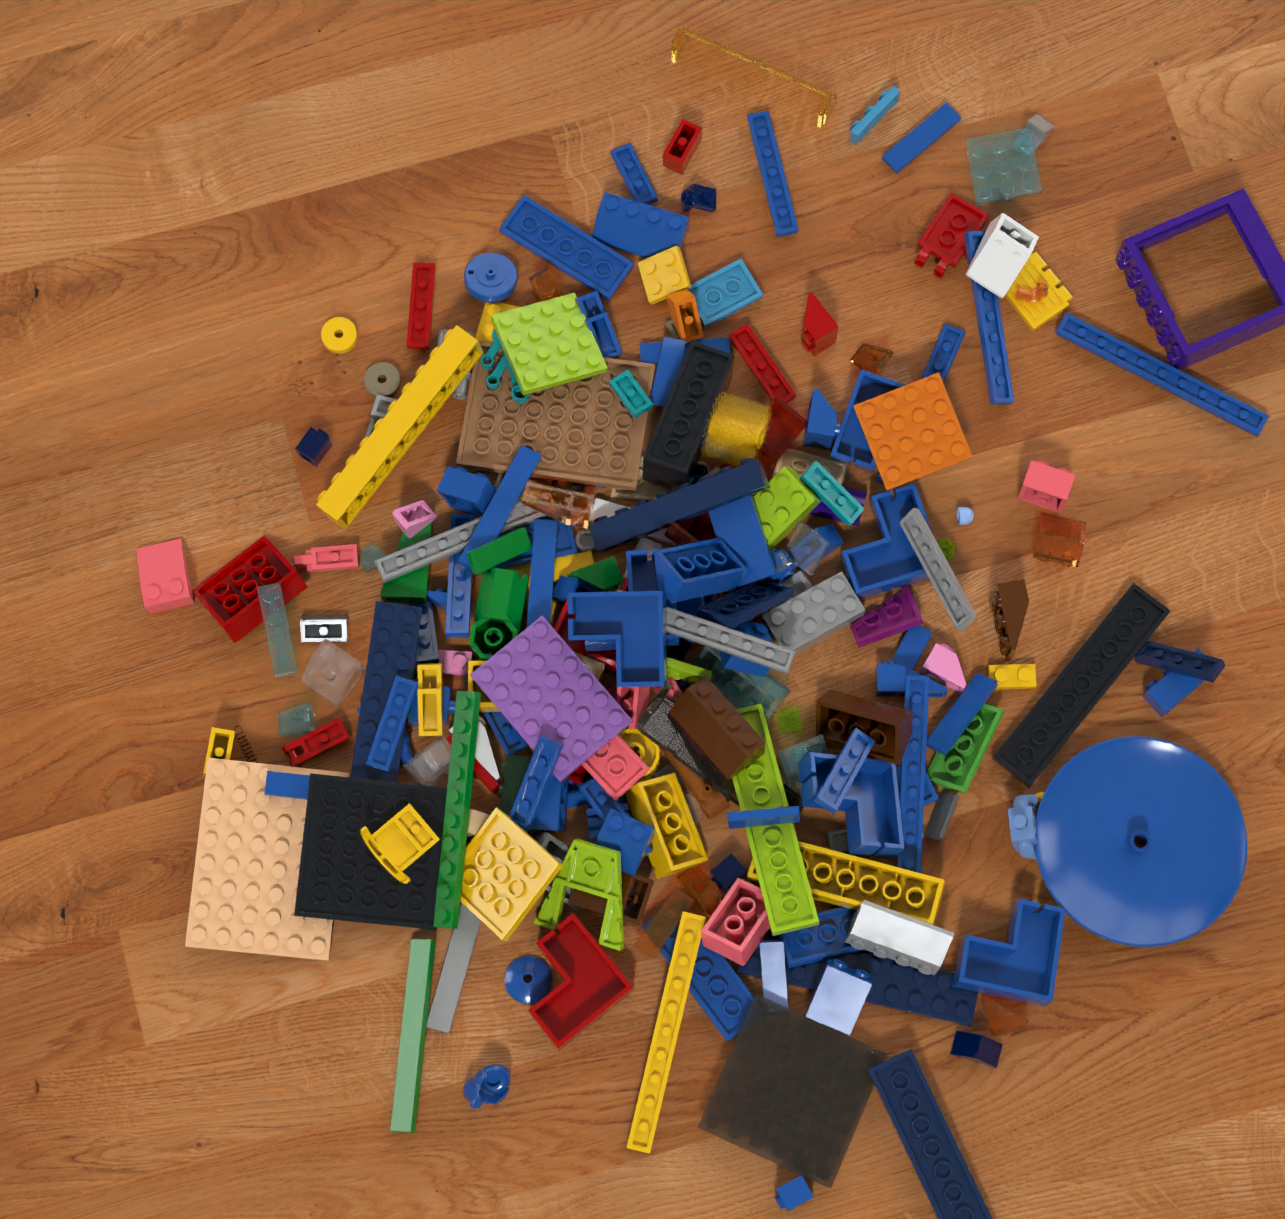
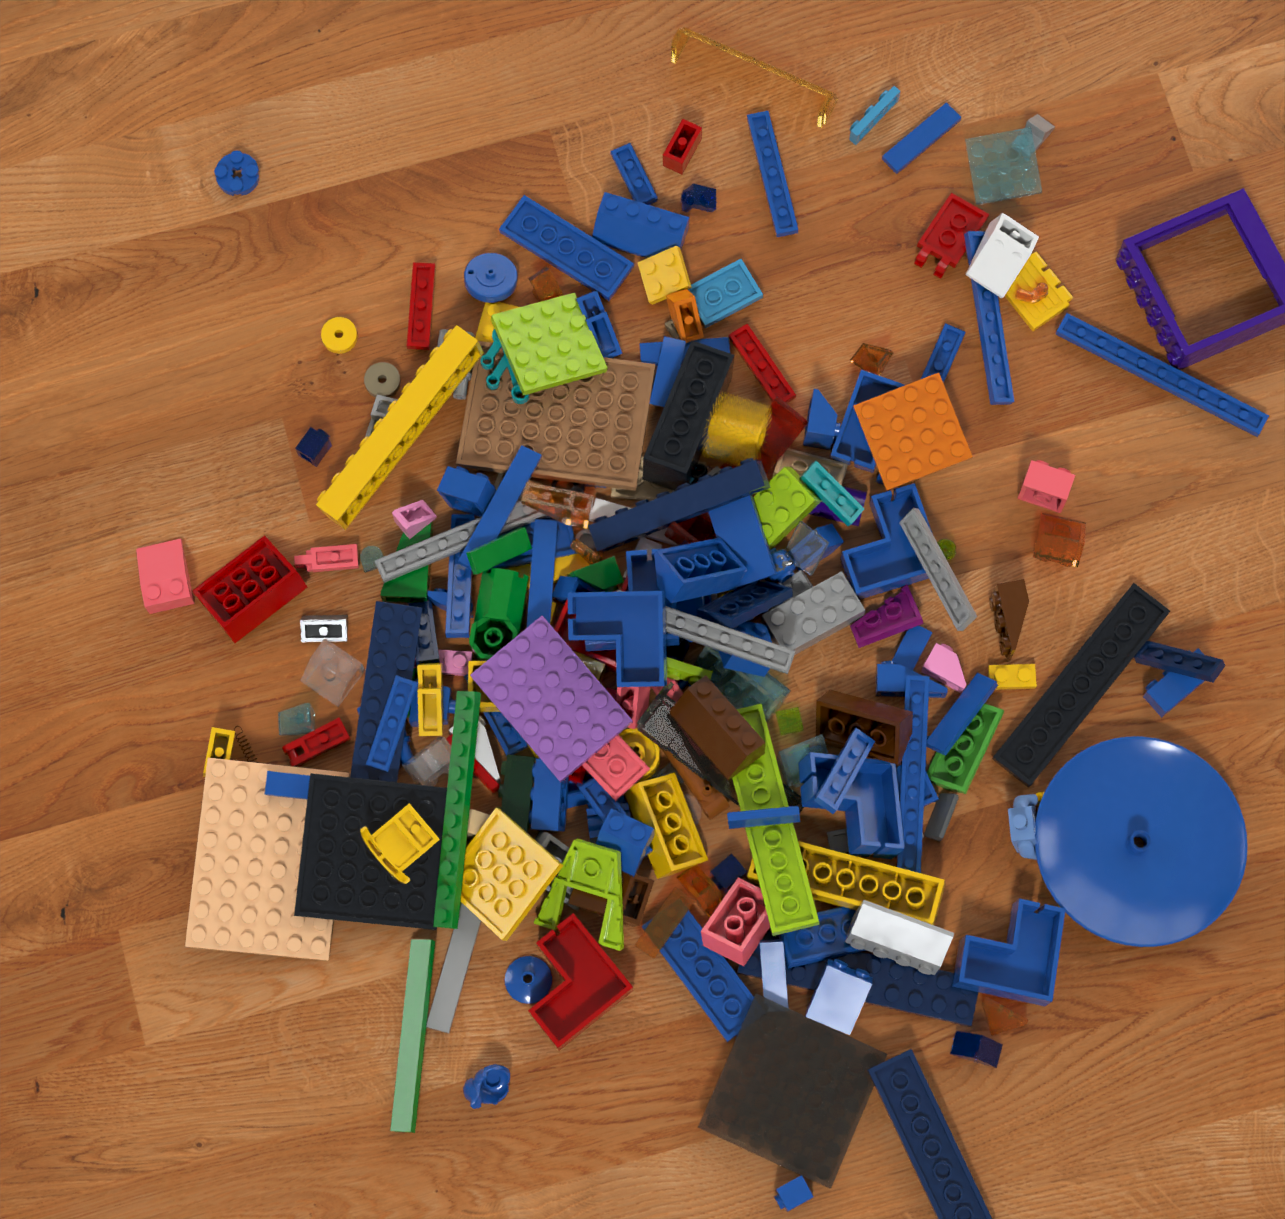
clear light blue plate [256,582,298,677] -> none
blue tile [509,735,564,831] -> none
teal plate [609,370,653,419] -> none
yellow plate [626,911,706,1154] -> none
red slope [801,292,839,357] -> none
light blue hinge [956,507,974,525] -> none
none -> blue plate [214,150,260,196]
none -> clear orange arm [570,539,603,565]

